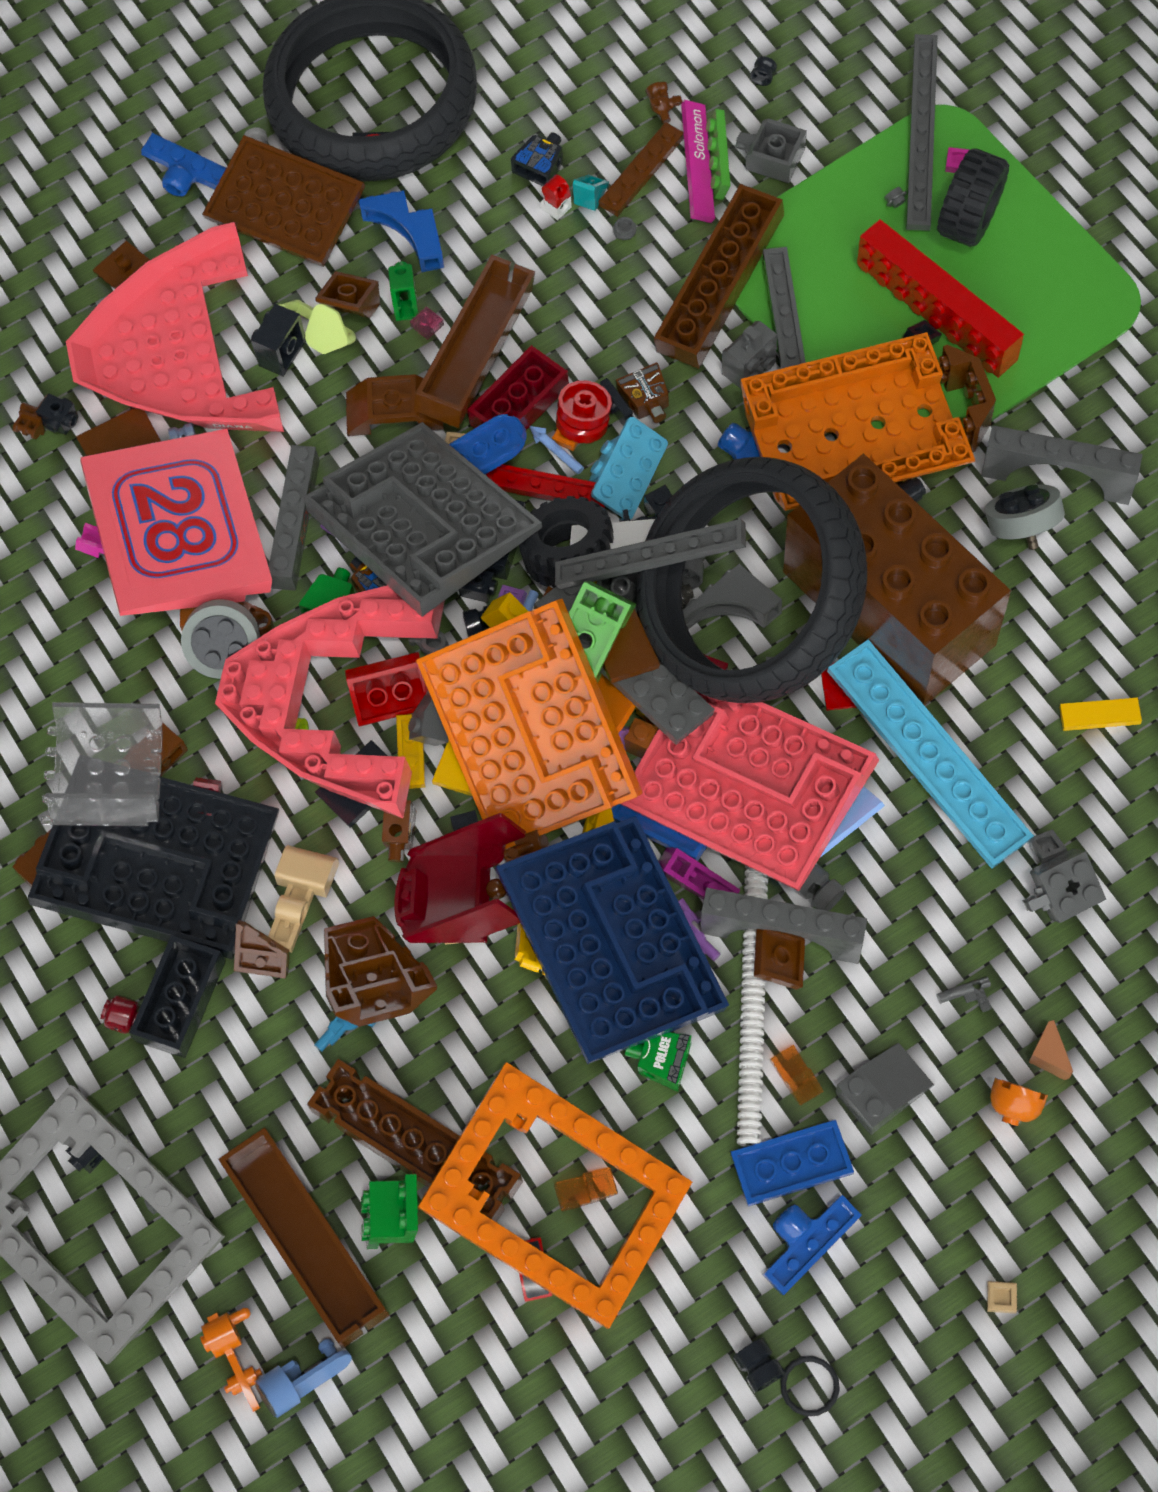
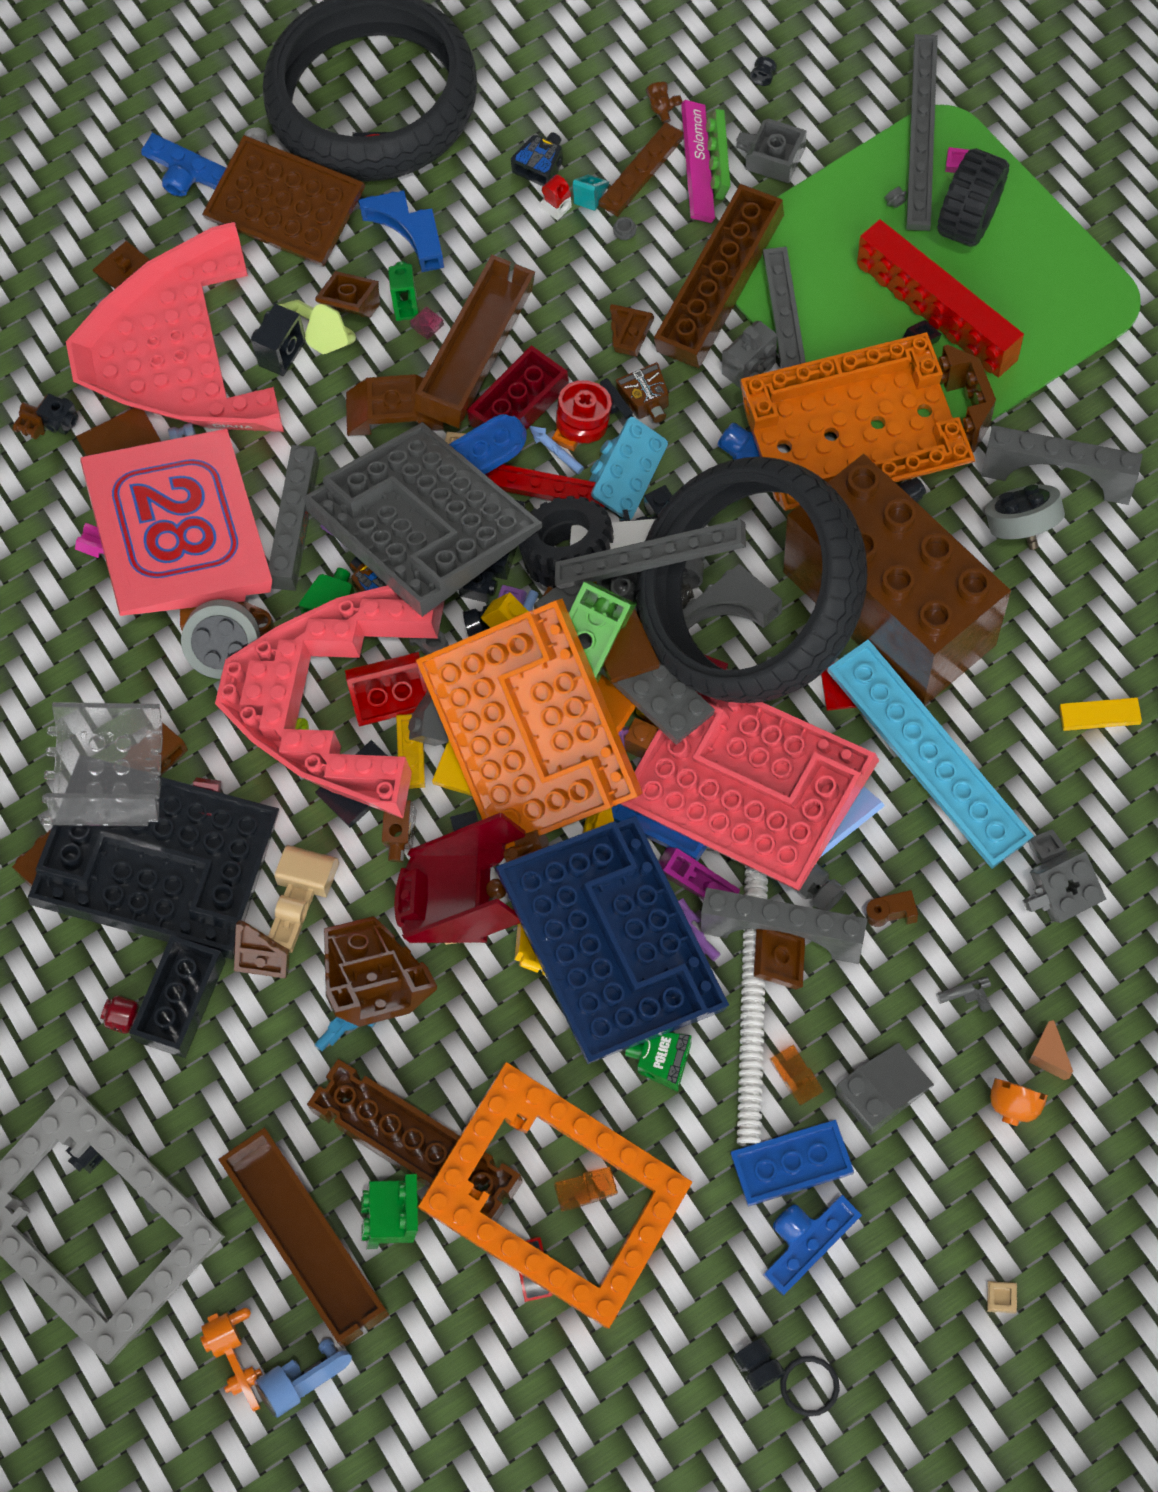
none -> reddish brown wing [610,304,654,357]
none -> reddish brown leg [866,890,918,927]

